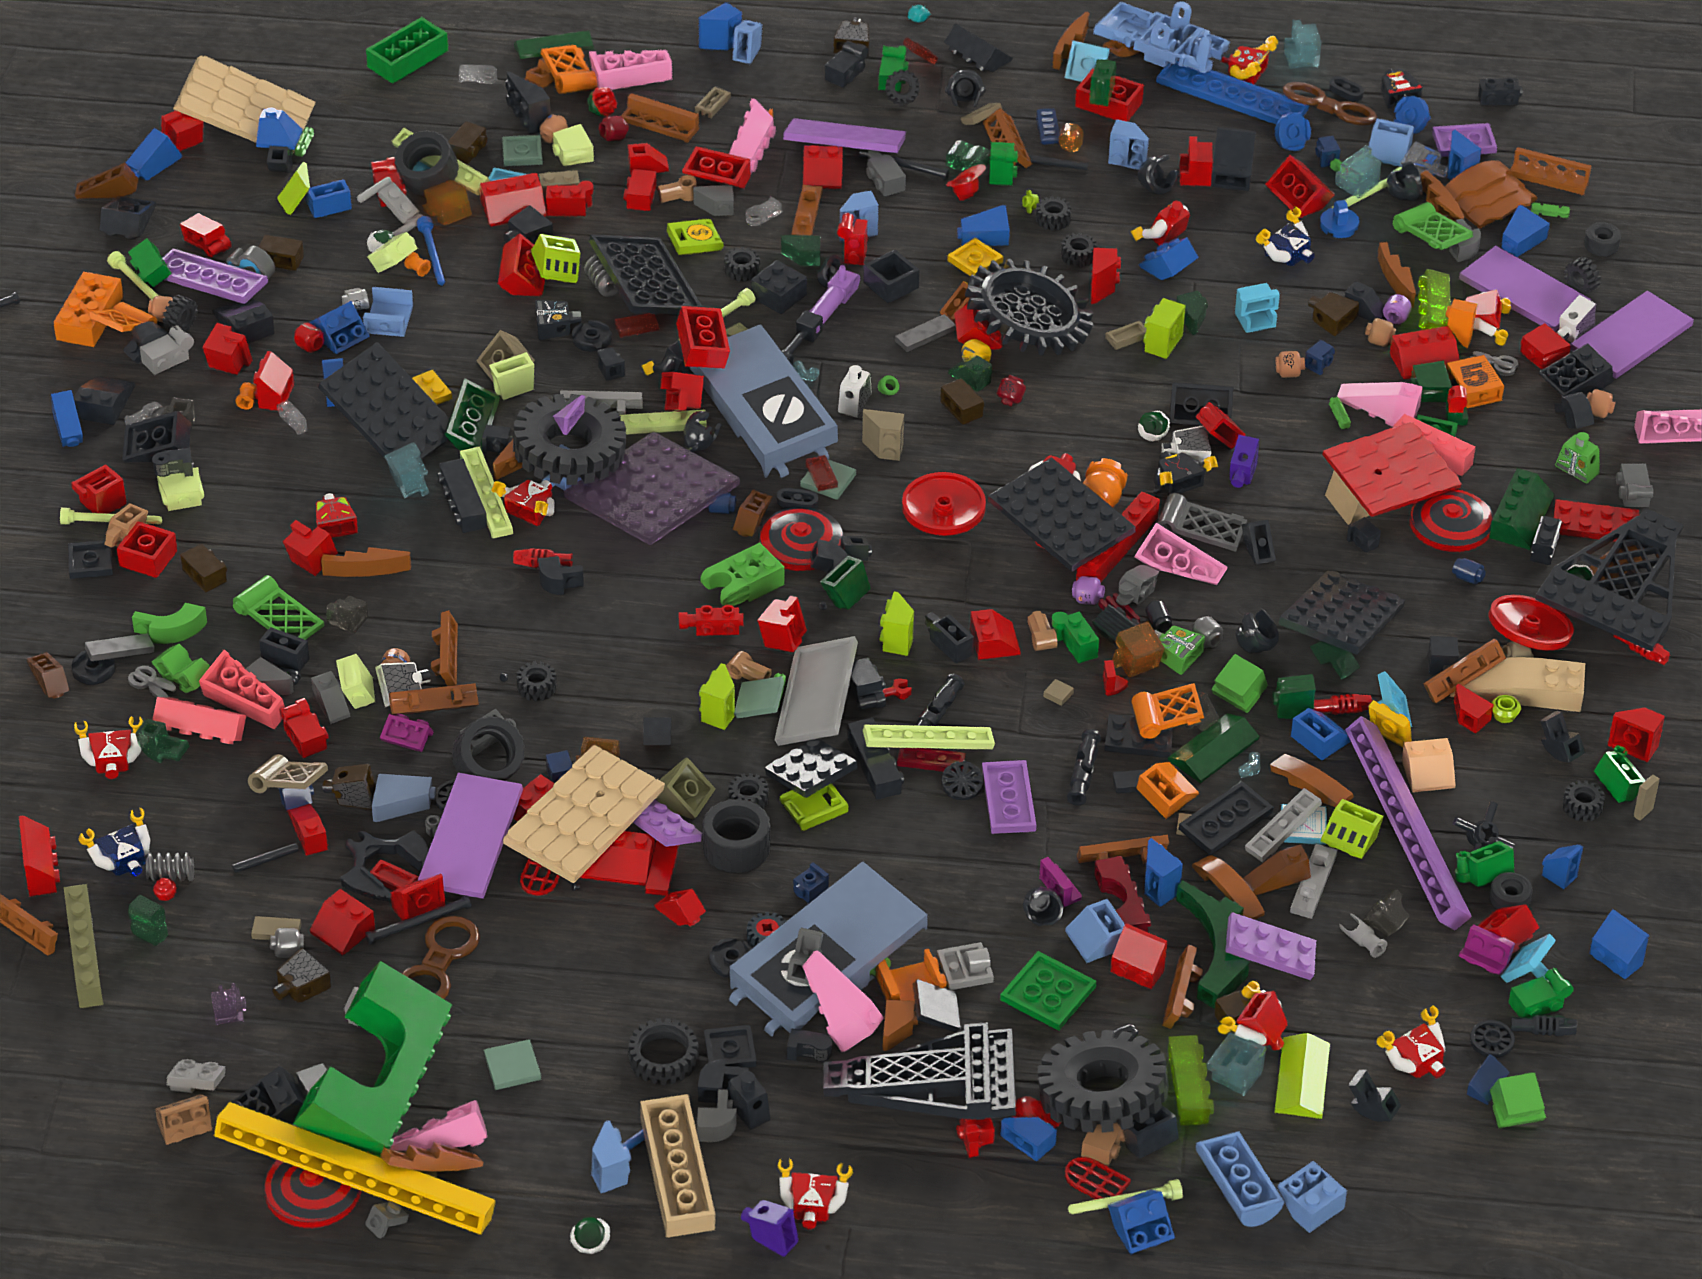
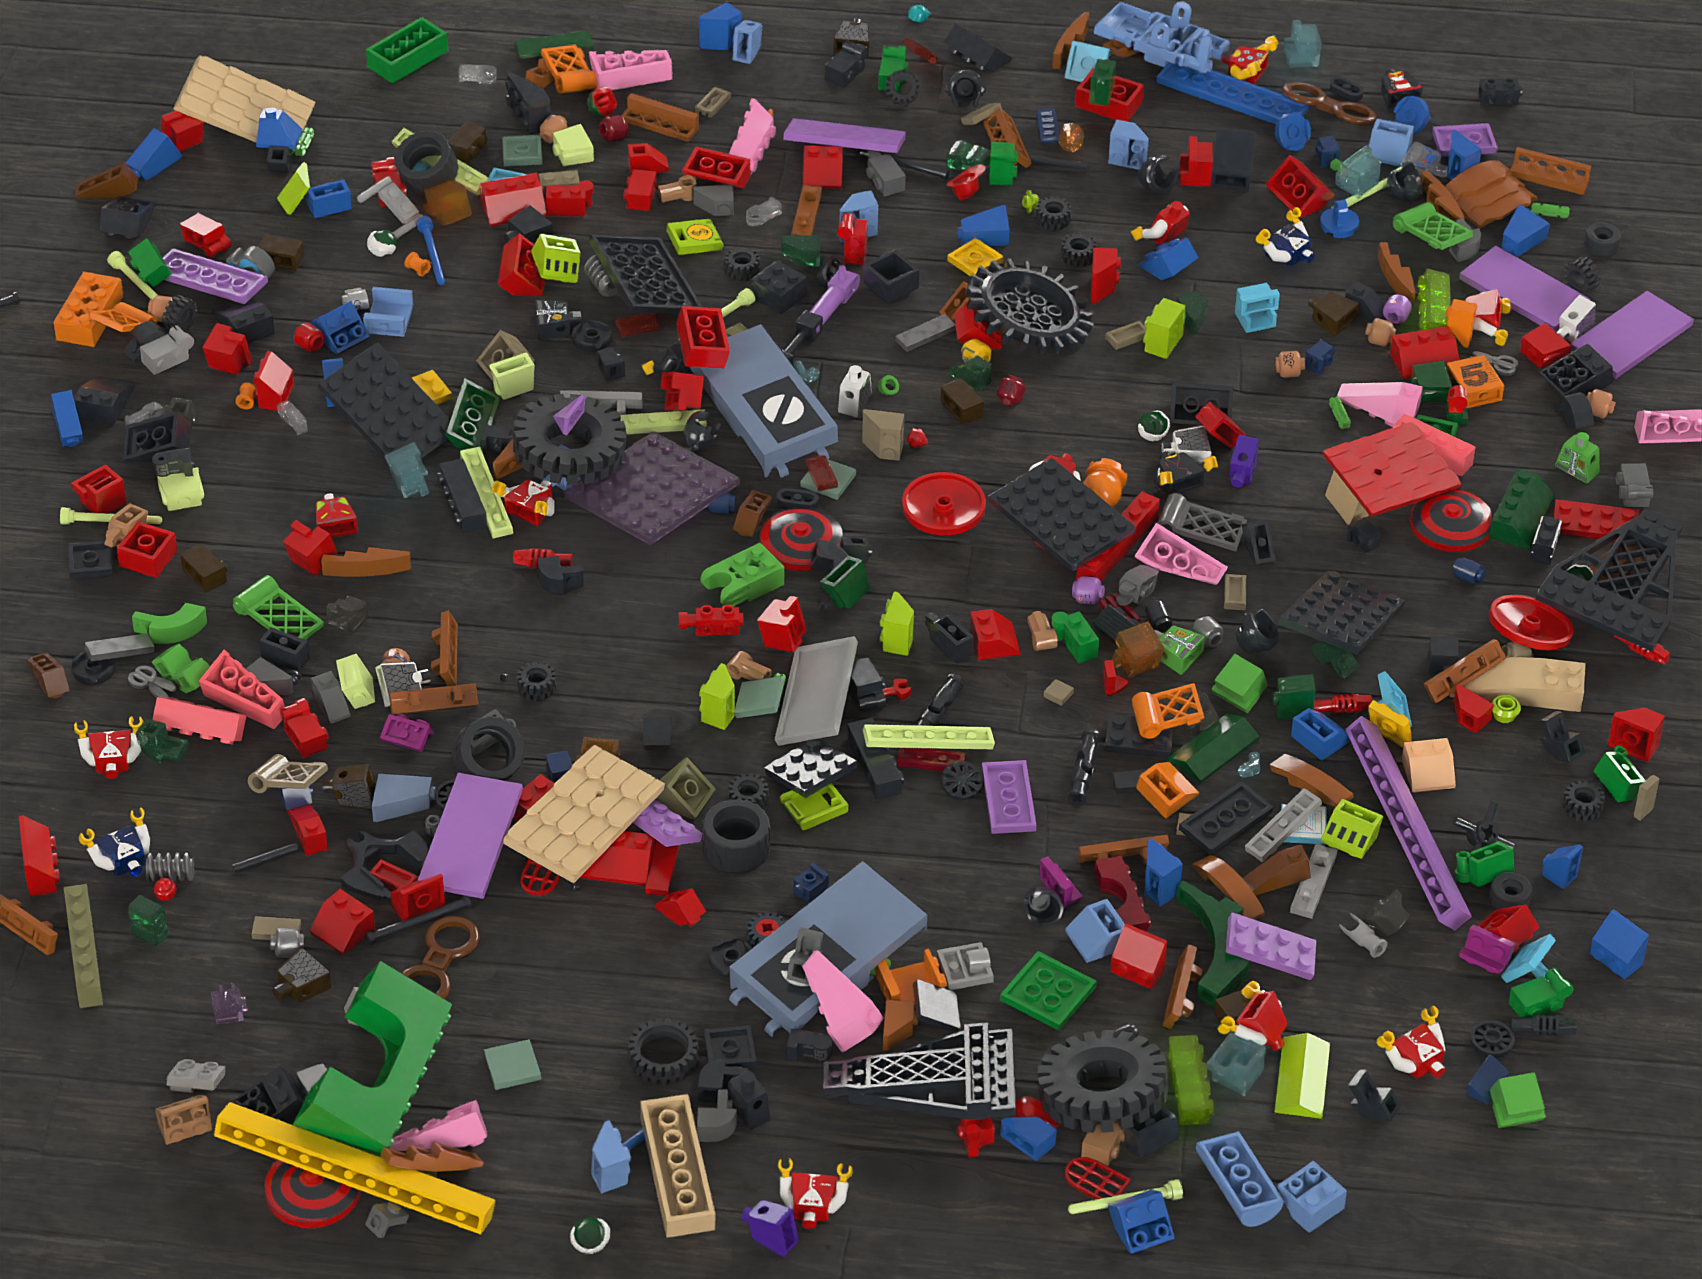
yellowish green torso [367,232,418,273] -> none
none -> red plate [906,427,928,448]
none -> dark tan tile [1224,574,1246,610]

